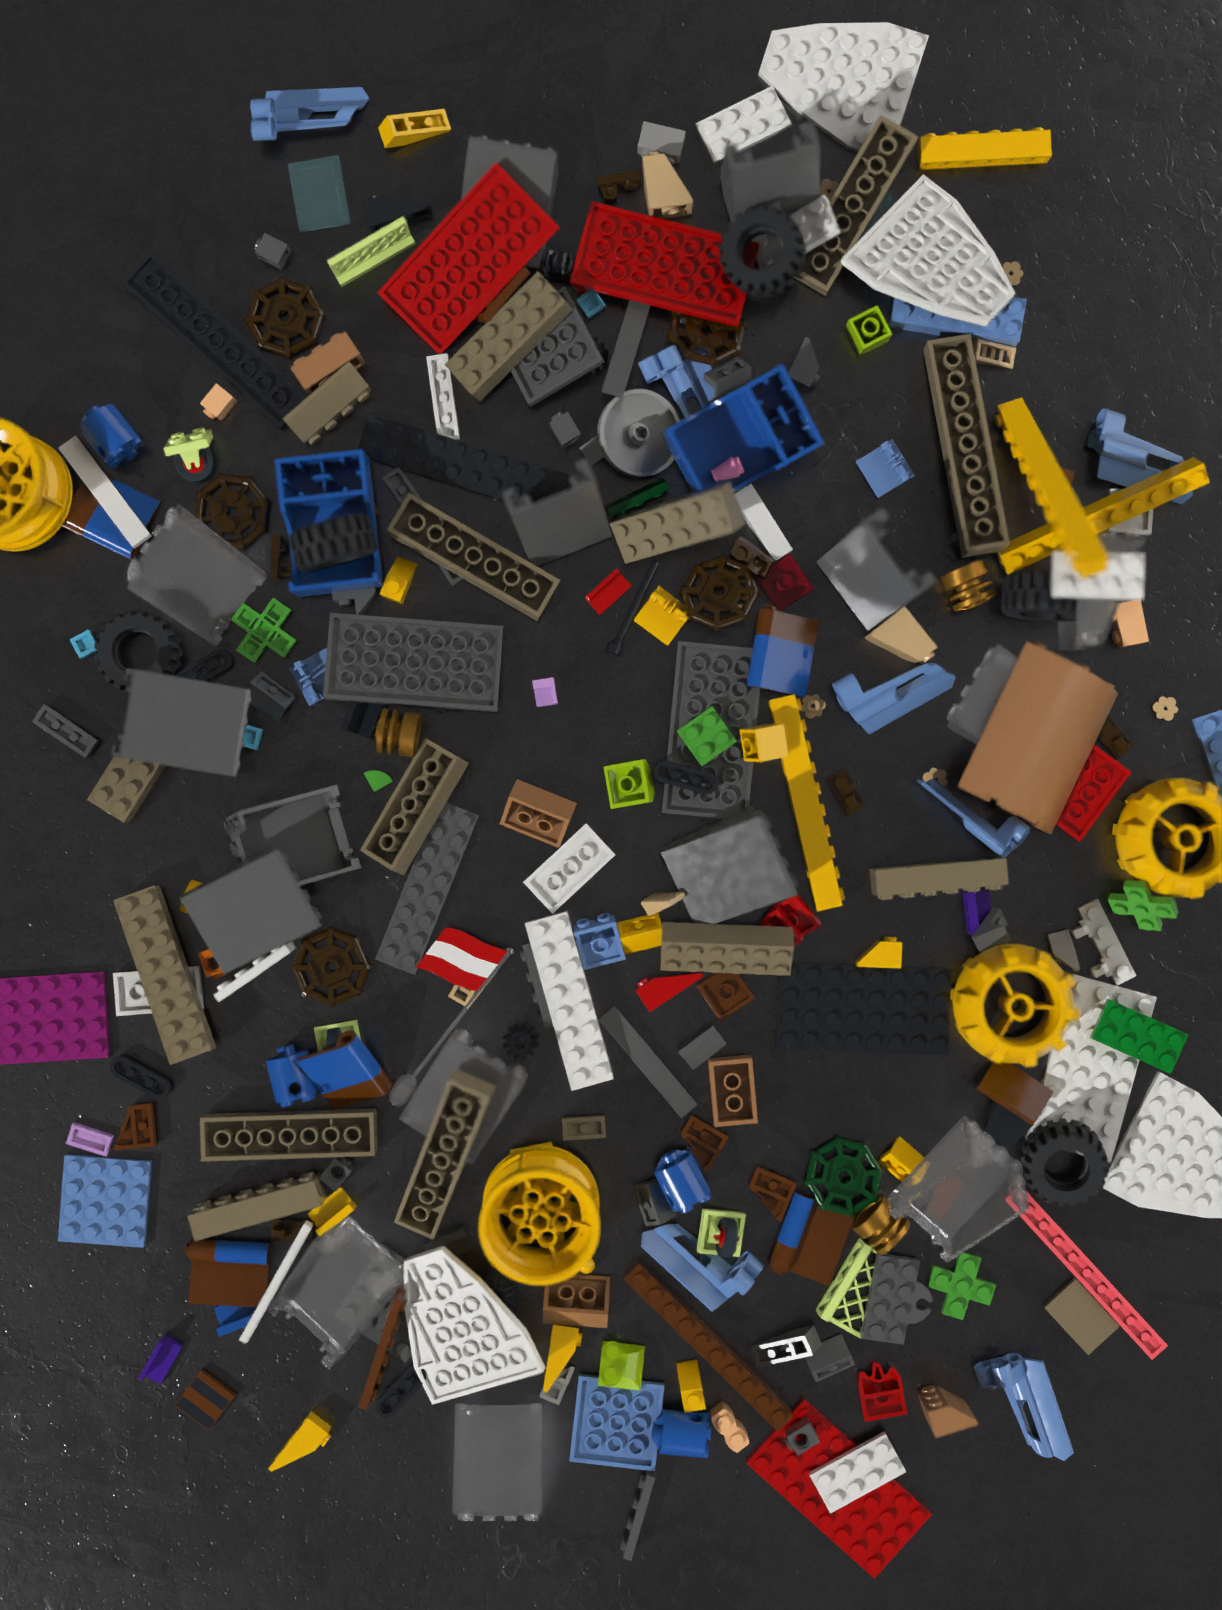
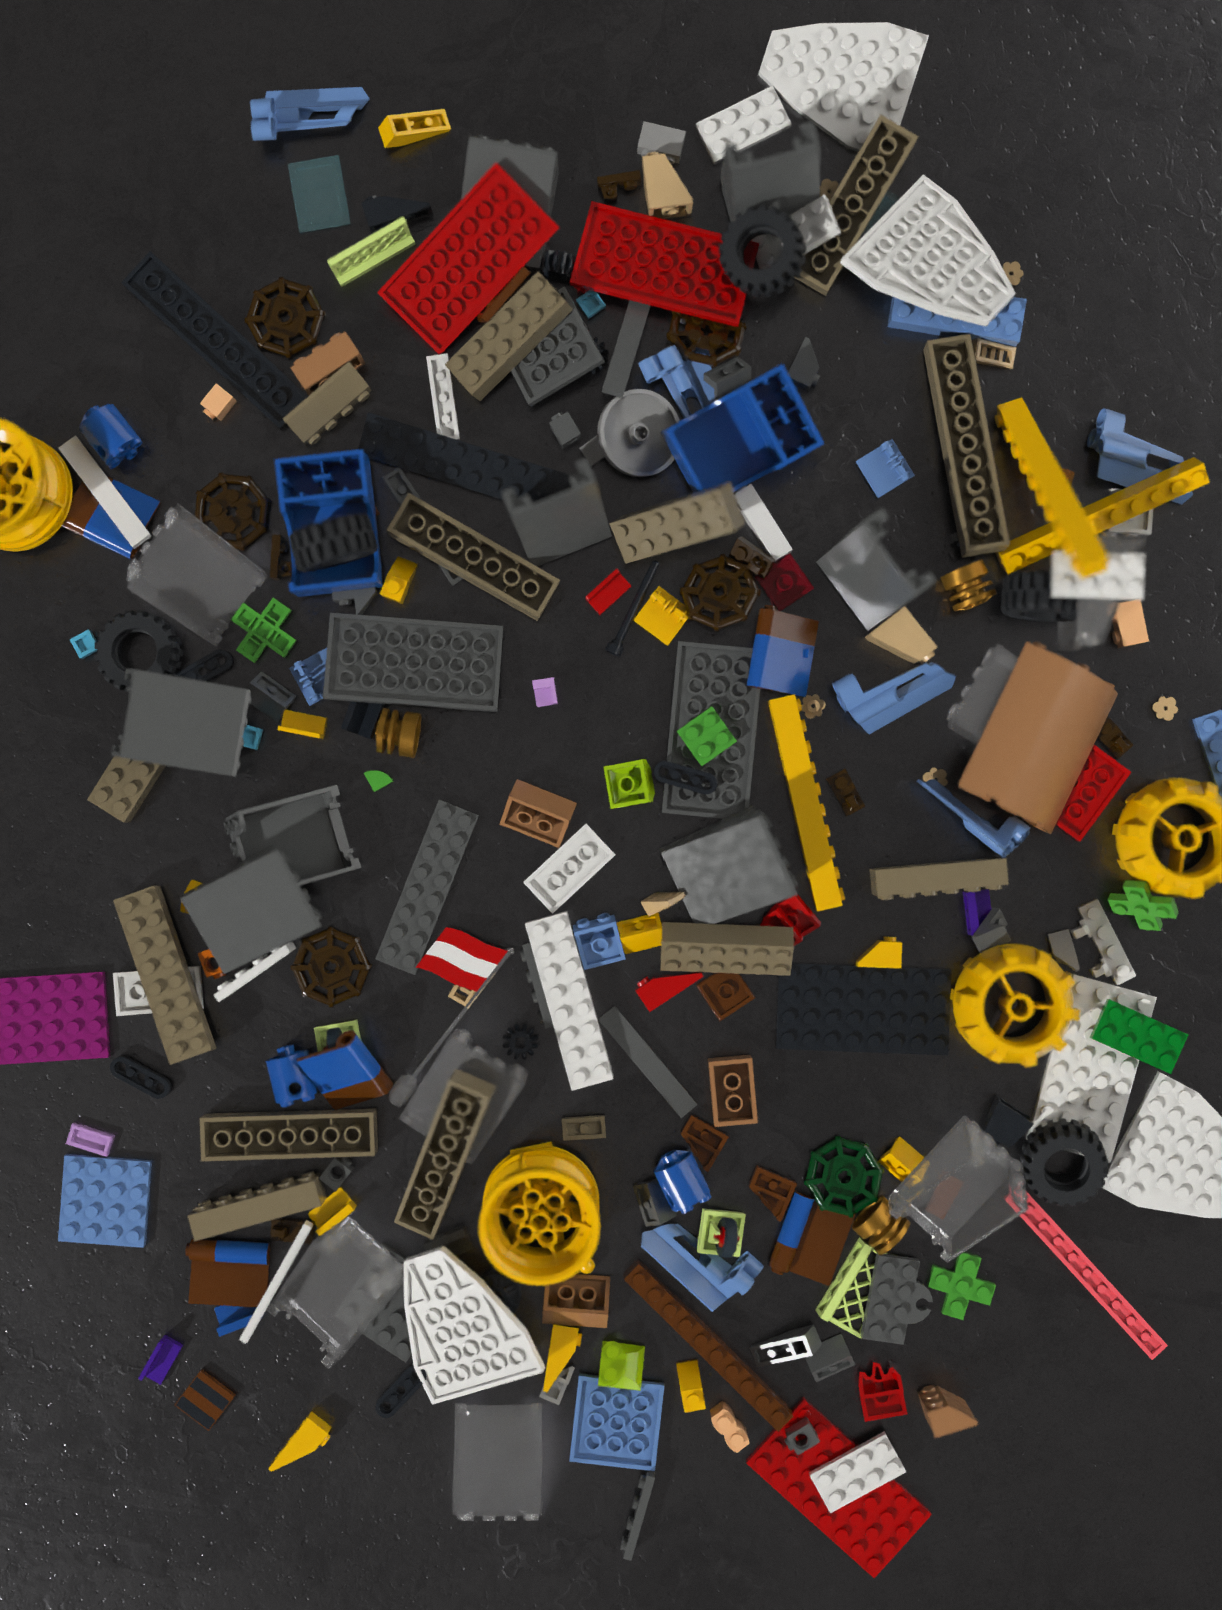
dark grey plate [32,704,100,758] -> none
reddish brown wing [114,1102,157,1151] -> none
yellowish green plate [164,427,214,481] -> none
dark grey brick [255,233,291,270] -> none
reddish brown plate [358,1288,407,1410] -> none
dark tan brick [360,738,469,875] -> none
dark green plate [605,478,670,517] -> none
blue cylinder [652,1409,711,1458] -> none
dark grey panel [678,1024,726,1069] -> none
bright pink cone [711,456,745,482] -> none
yellow head [739,724,789,762] -> none
lime head [845,305,892,356] -> none
yellow brick [917,127,1052,170] -> none
medium blue panel [973,1353,1074,1461] -> none
reddish brown tile [977,1061,1054,1126] -> none
dark tan tile [1043,1277,1120,1355] -> none
none -> yellow panel [277,710,328,739]

